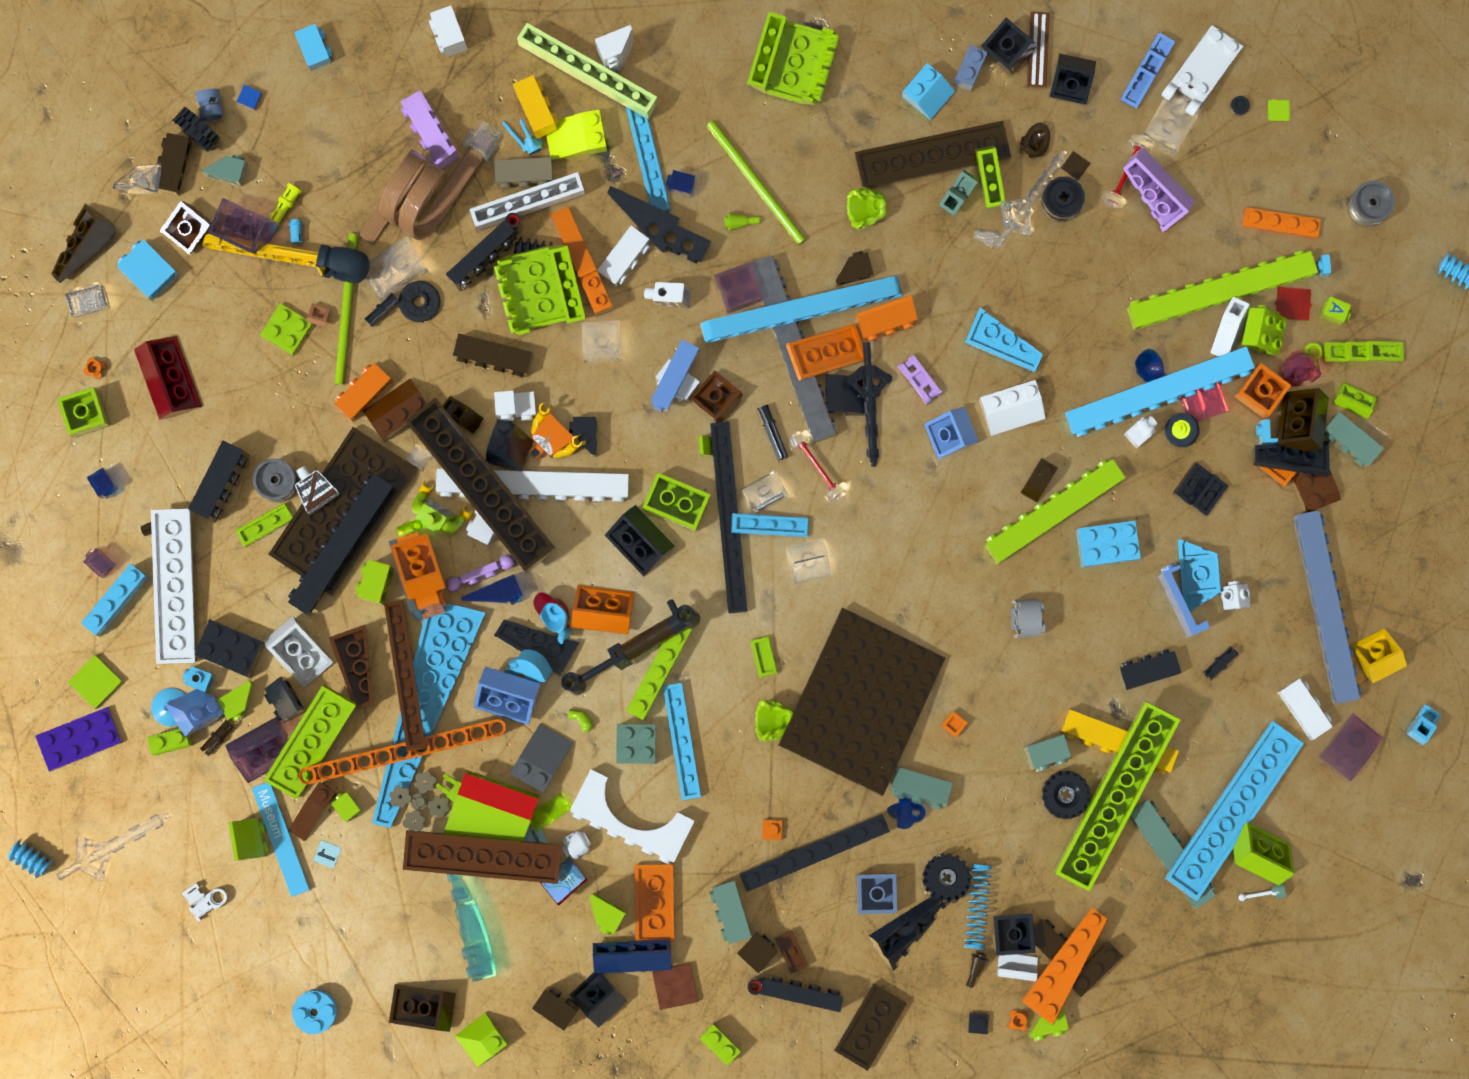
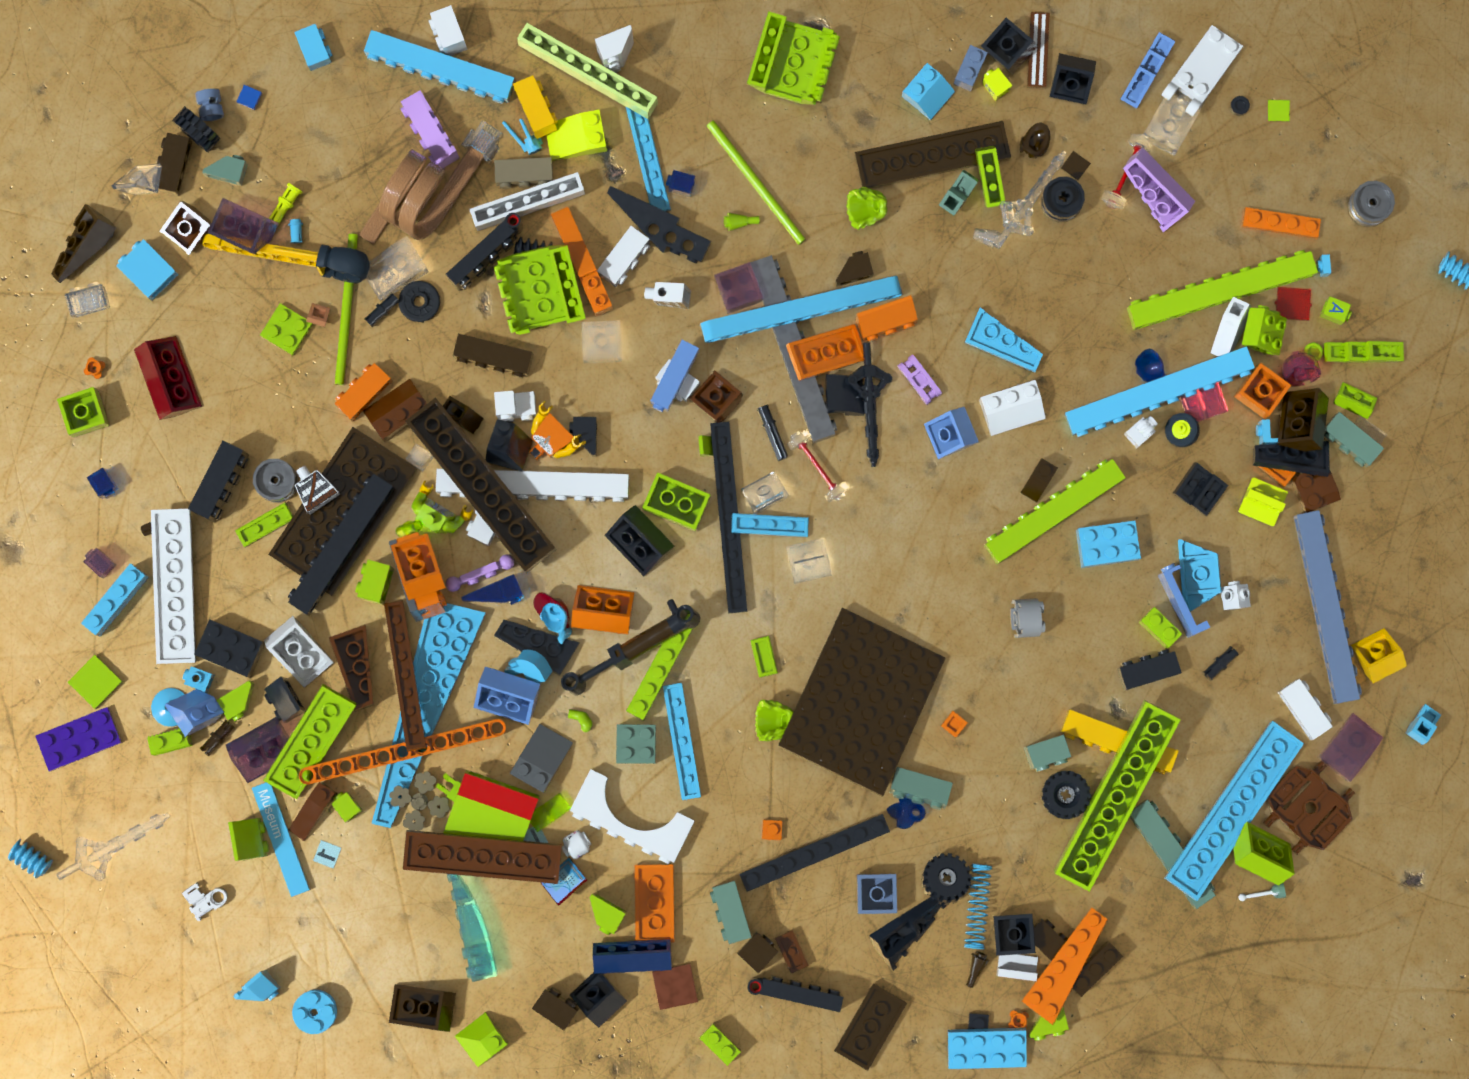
none -> medium azure slope [233,970,281,1001]
none -> medium azure brick [364,30,516,104]
none -> medium azure plate [948,1028,1027,1069]
none -> neon yellow brick [982,68,1012,101]
none -> lime brick [1139,607,1182,649]
none -> neon yellow bracket [1238,477,1288,527]
none -> reddish brown piece [1263,761,1355,855]

